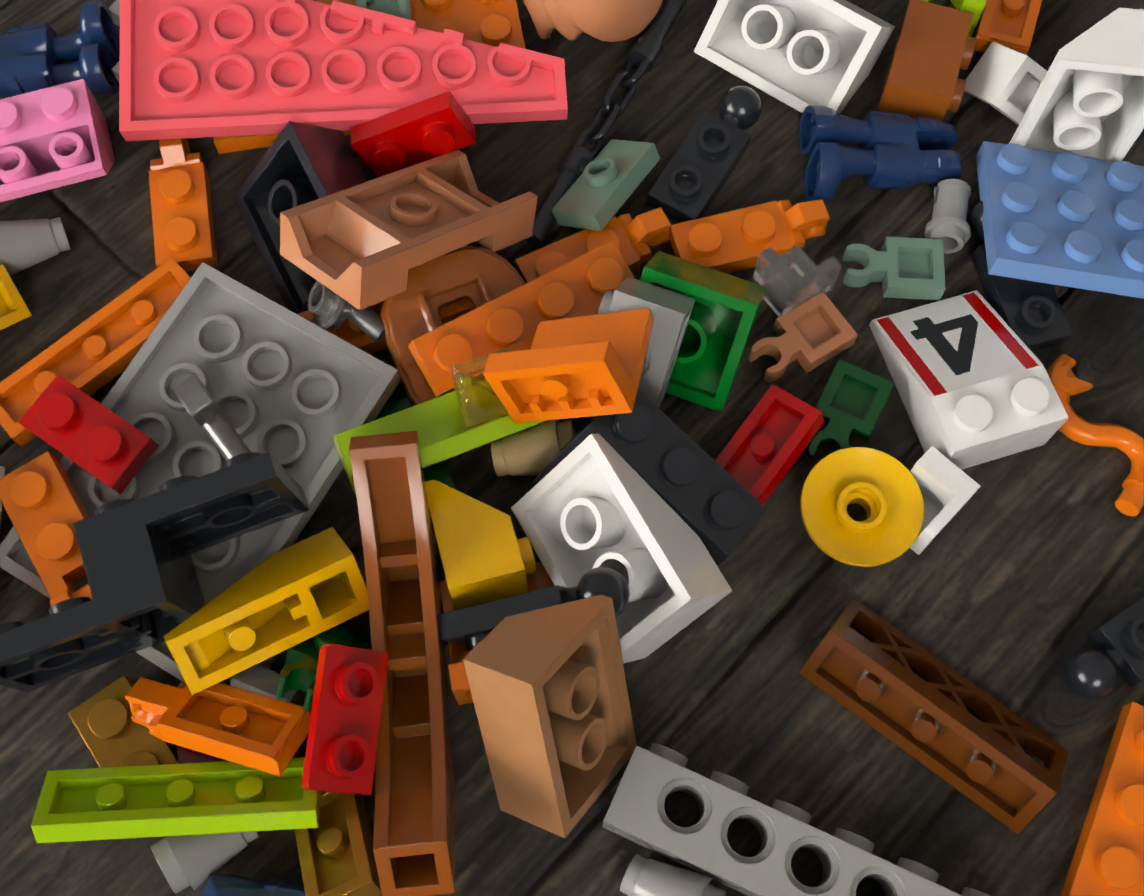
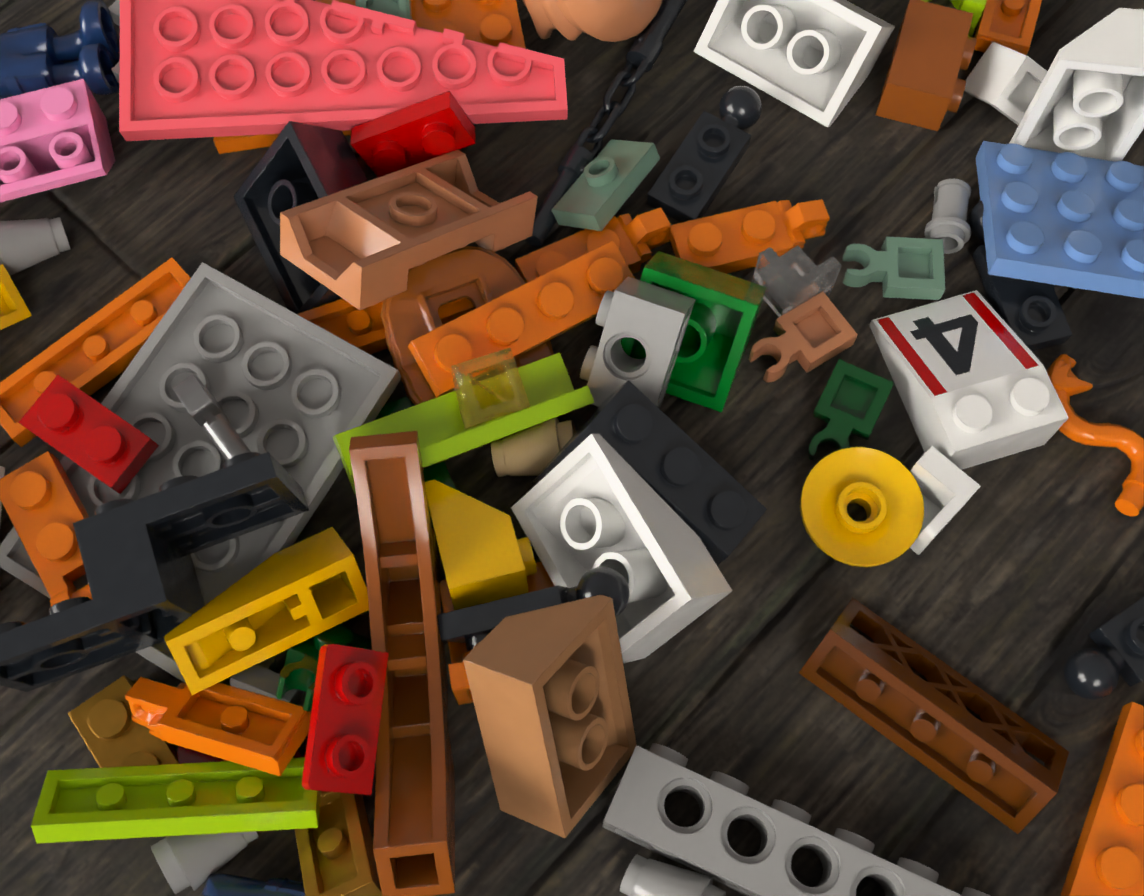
orange hinge [148,138,218,272] -> none
flat silver plate [308,281,386,343] -> none
orange bracket [483,308,654,423] -> none
red plate [715,384,825,505] -> none
dark blue piece [799,105,962,203] -> none

